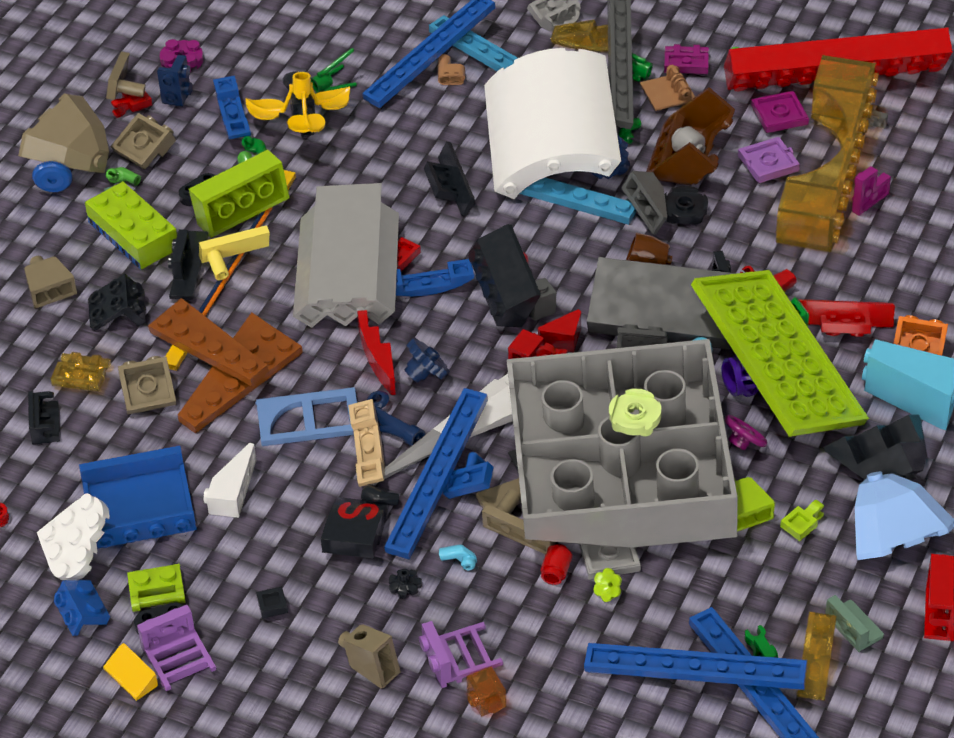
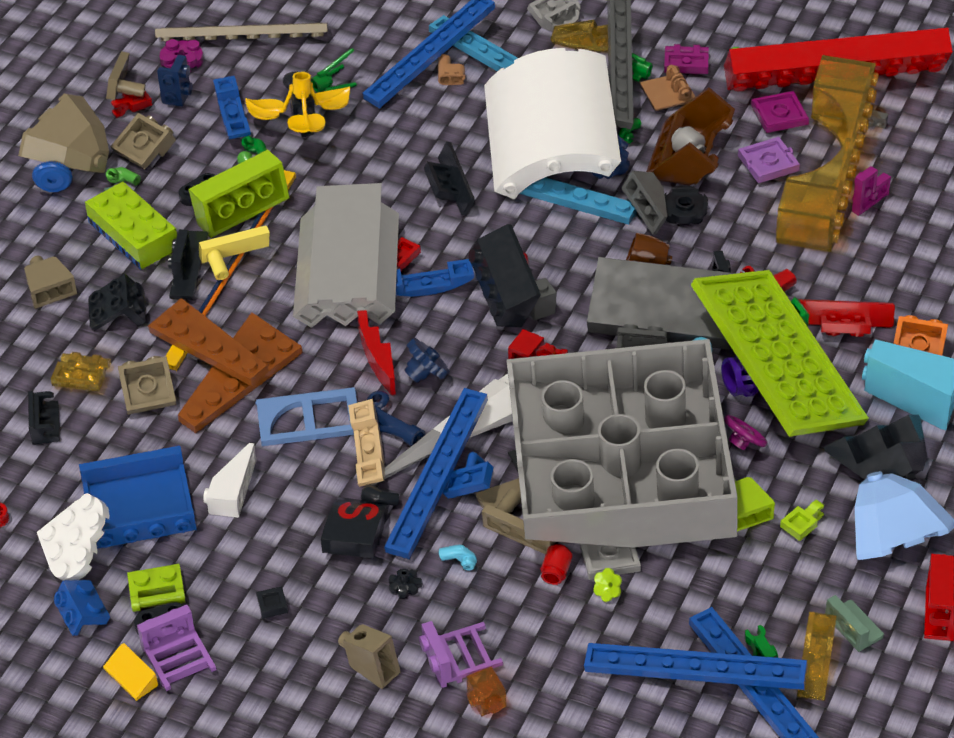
red slope [538,309,581,353] -> none
yellowish green plate [609,389,662,436] -> none
none -> plate [155,23,329,41]

